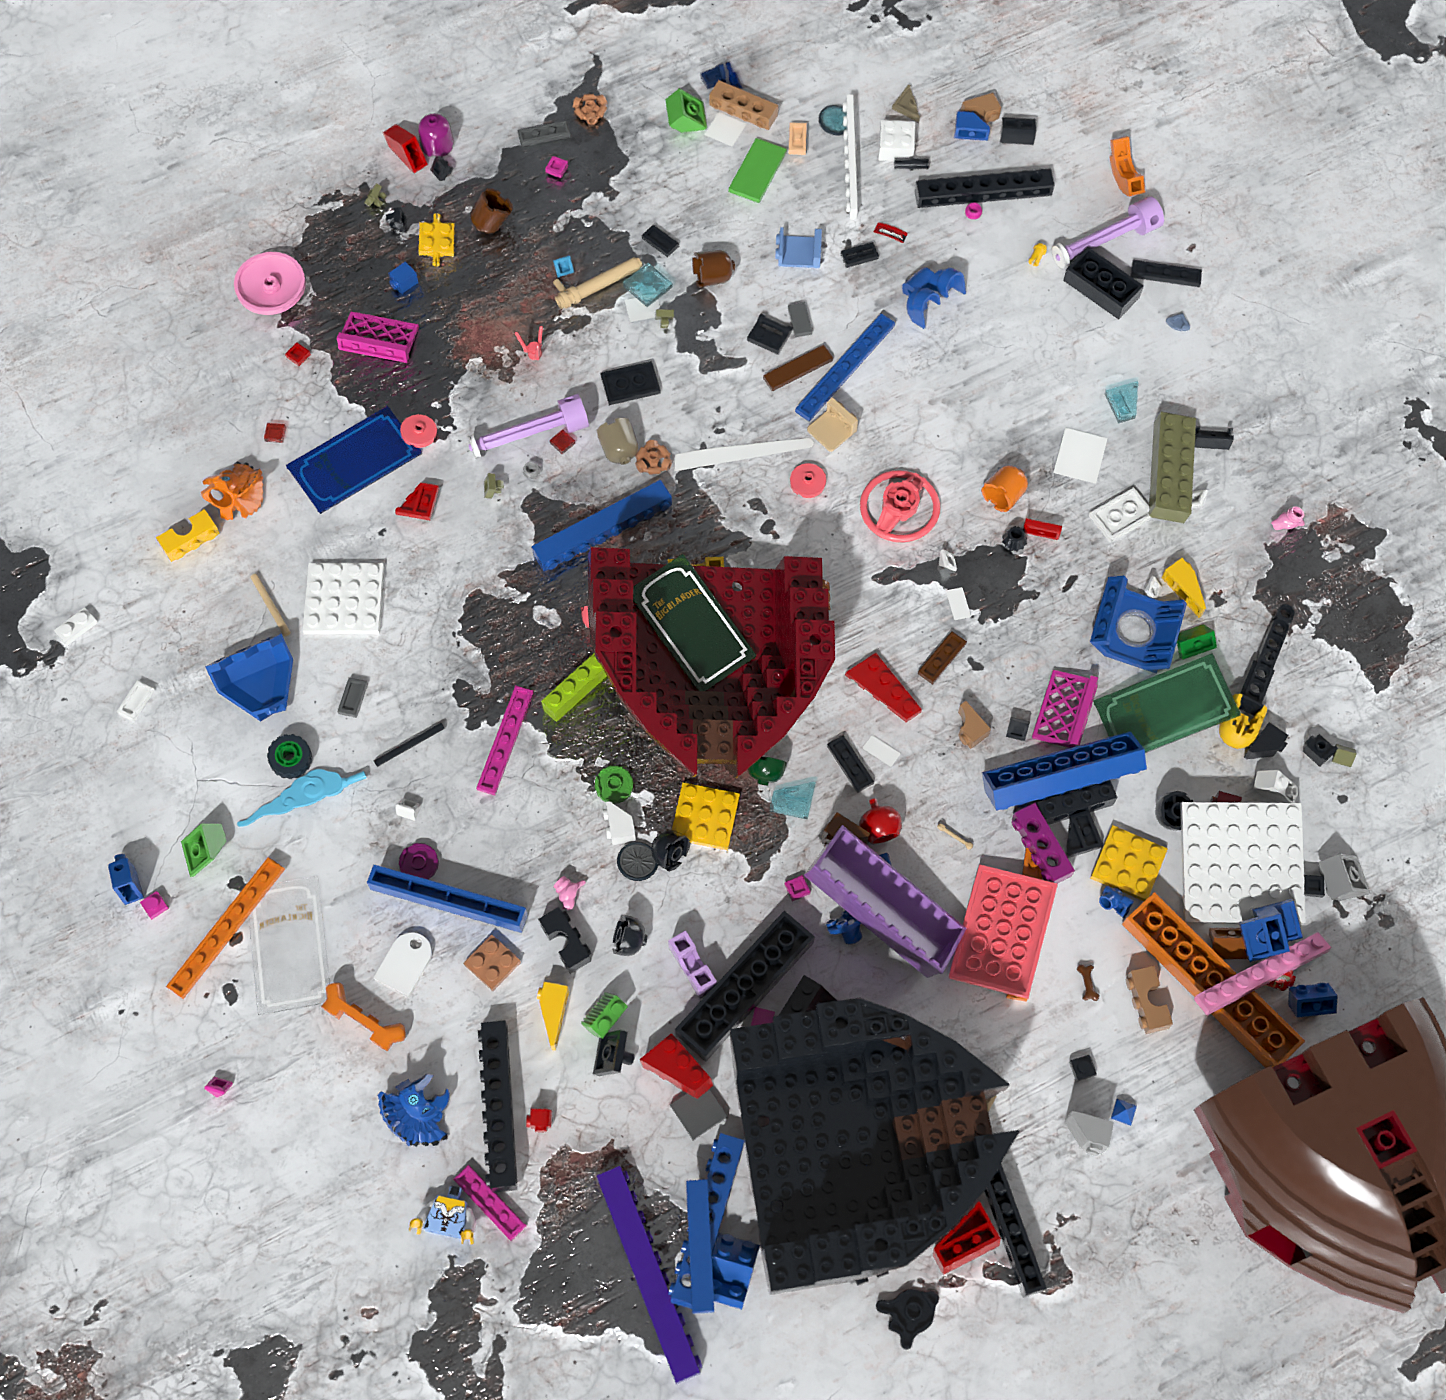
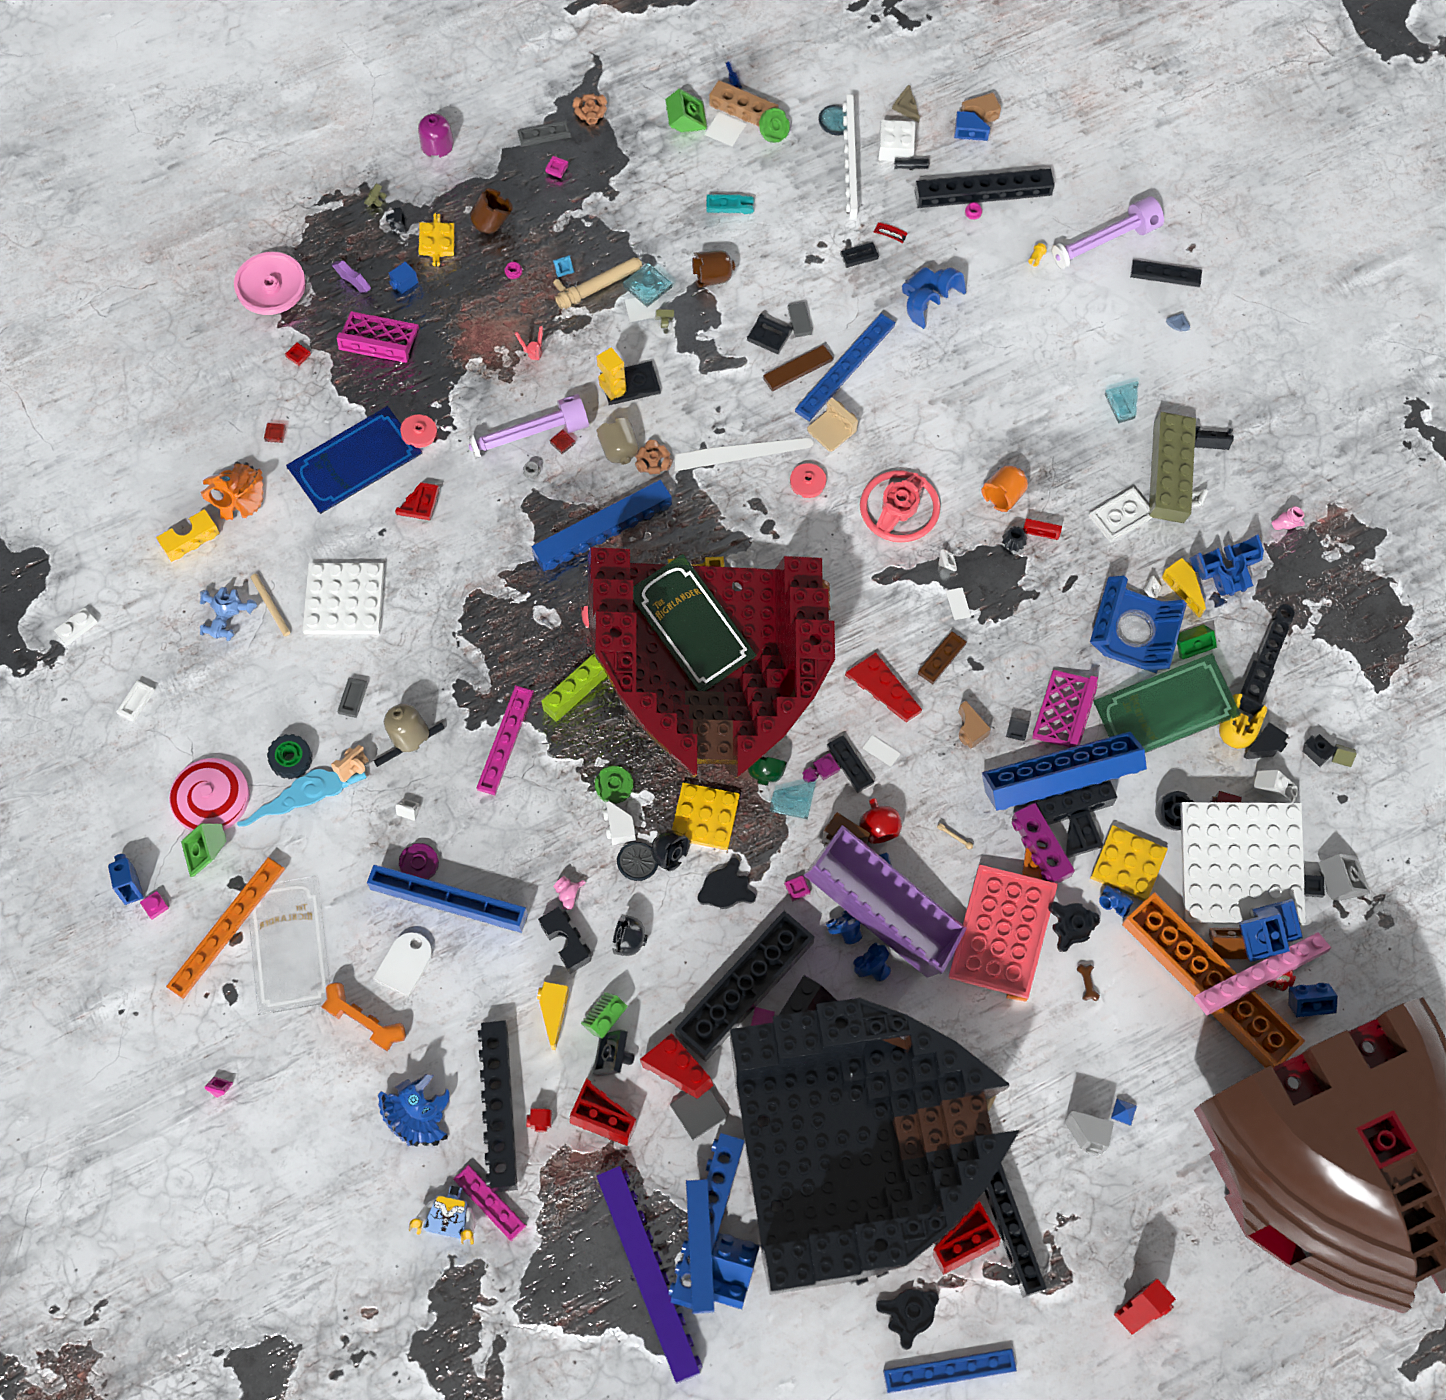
blue panel [205,634,293,722] -> none
red slope [382,124,428,173] -> none
black tile [430,156,453,181] -> none
nougat plate [463,934,521,991] -> none
olive tile [484,473,504,499] -> none
black tile [642,225,679,258] -> none
lavender arch [668,931,717,998] -> none
dark blue tile [700,63,726,90] -> none
bright green tile [728,138,787,203] -> none
medium blue panel [775,227,822,268] -> none
light nougat plate [789,123,806,155] -> none
black hinge [1000,117,1036,145] -> none
white sticker [1053,428,1108,484] -> none
black brick [1063,247,1144,320] -> none
black plate [1069,1054,1097,1082] -> none
orange arch [1109,136,1145,196] -> none
medium nougat arch [1126,966,1173,1034] -> none
none -> bright pink dish [169,758,250,831]
none -> medium blue piece [200,587,257,641]
none -> light nougat hips [331,745,368,782]
none -> medium lavender tile [332,261,371,292]
none -> dark tan cylinder [383,704,429,752]
none -> dark pink plate [505,262,522,279]
none -> red wedge [570,1078,636,1146]
none -> yellow arch [596,347,626,400]
none -> black tile [697,858,756,909]
none -> teal hinge [706,195,754,214]
none -> bright green tile [759,108,790,143]
none -> magenta plate [802,753,840,784]
none -> blue plate [853,943,891,982]
none -> blue tile [883,1348,1017,1394]
none -> black tile [1048,901,1100,952]
none -> red wedge [1114,1278,1176,1335]
none -> blue piece [1189,535,1264,596]

